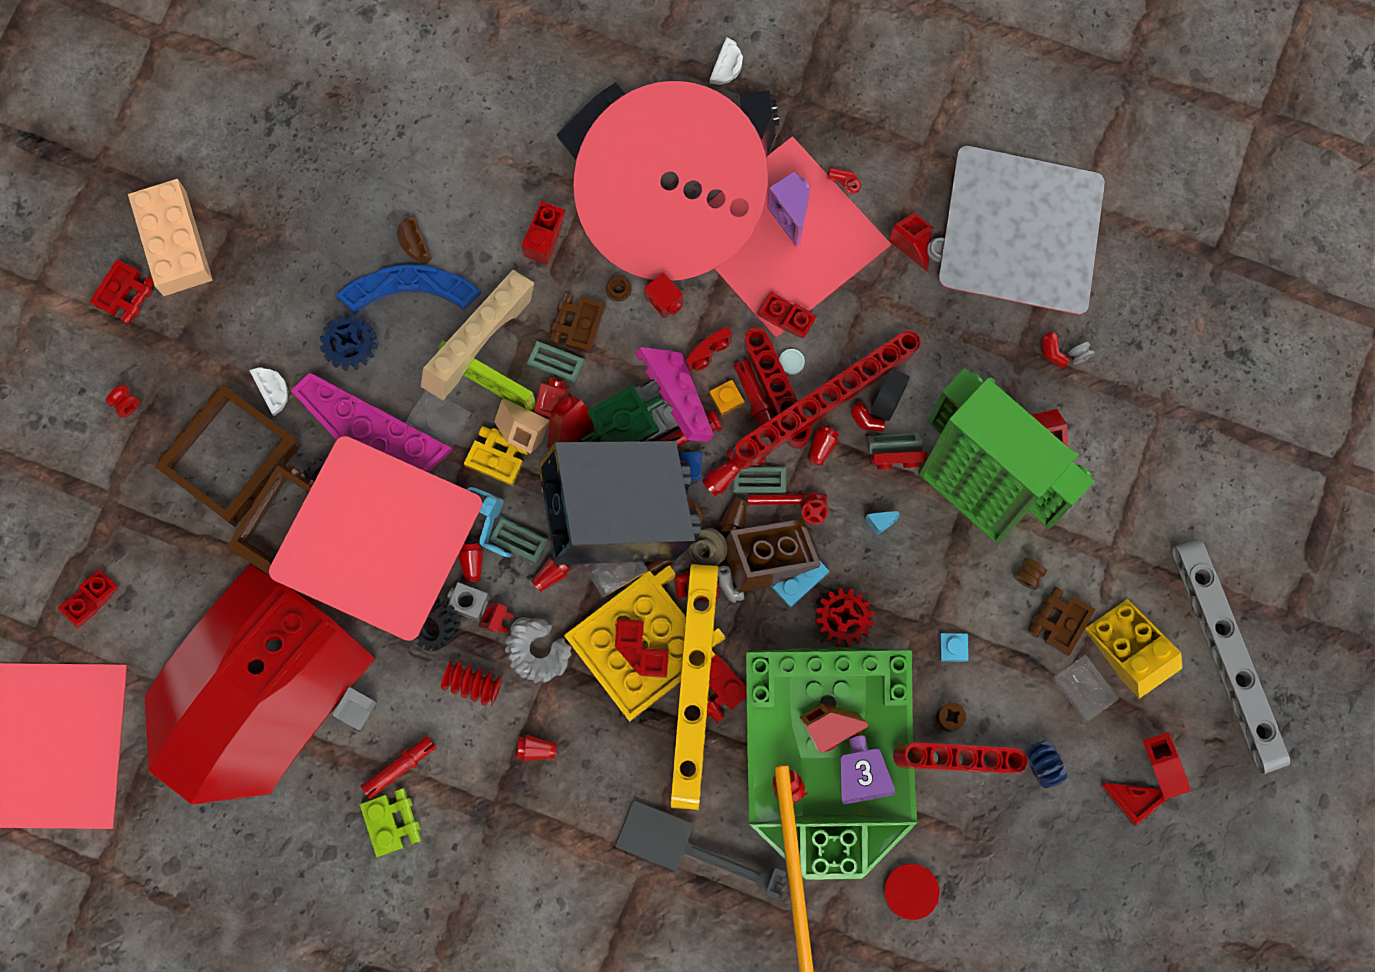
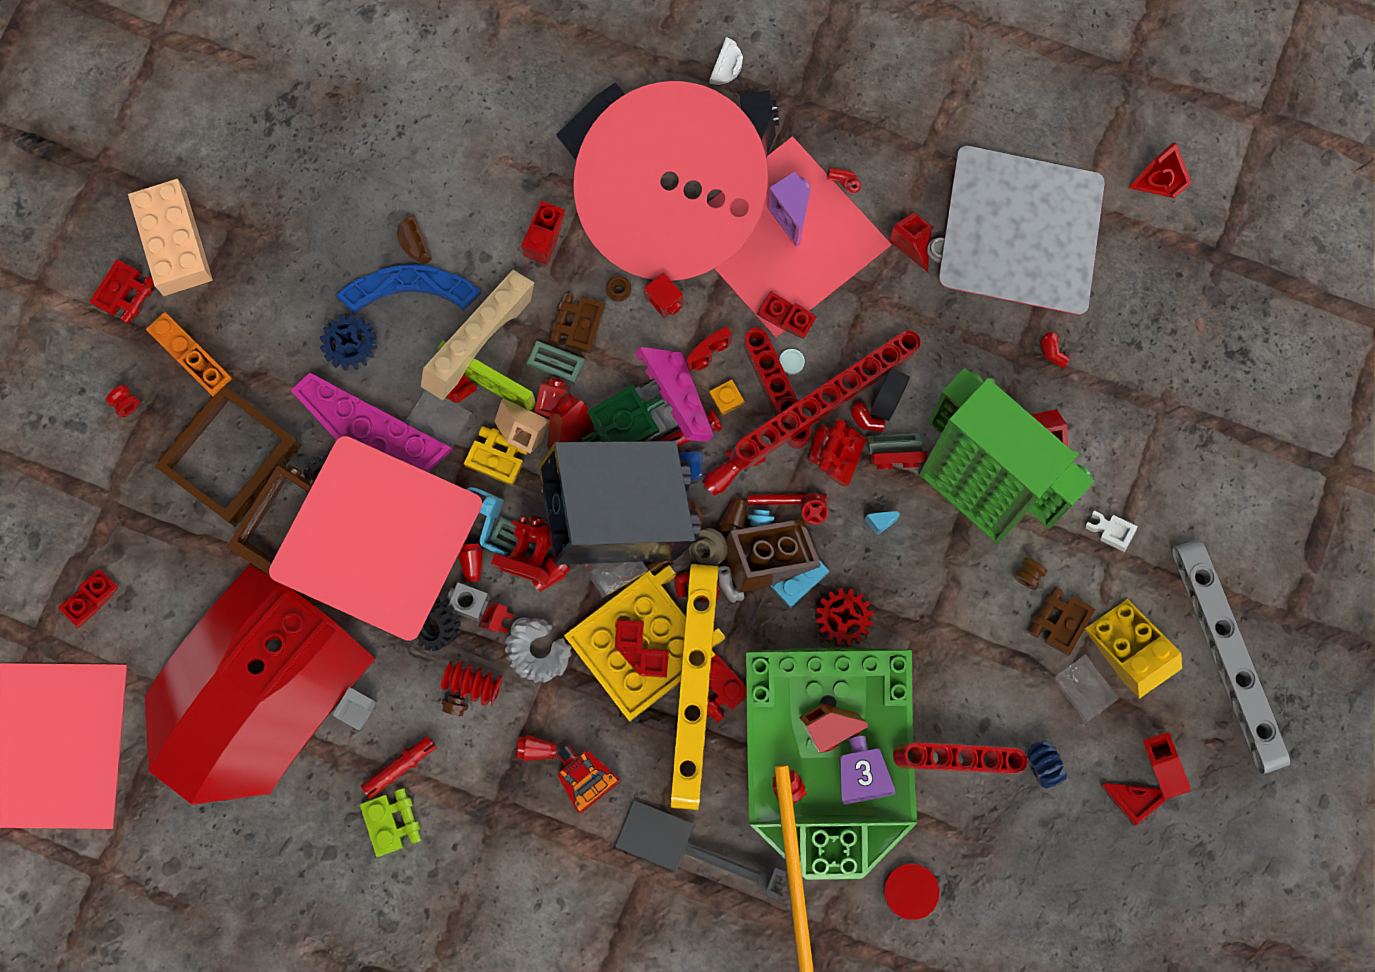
white plate [249,367,289,416] -> none
sand green tile [733,467,786,494] -> none
red pin [734,360,774,438] -> none
reddish brown wheel [936,703,966,732] -> none
medium azure plate [939,633,968,662] -> none
light grey bush [1068,342,1095,365] -> none
none -> orange slope [146,312,232,396]
none -> reddish brown plate [441,695,469,716]
none -> red piece [445,375,477,403]
none -> red tile [491,515,551,586]
none -> torso [557,745,621,815]
none -> medium azure plate [748,510,774,526]
none -> red plate [818,420,867,486]
none -> white plate [1085,511,1138,552]
none -> red slope [1129,143,1192,199]

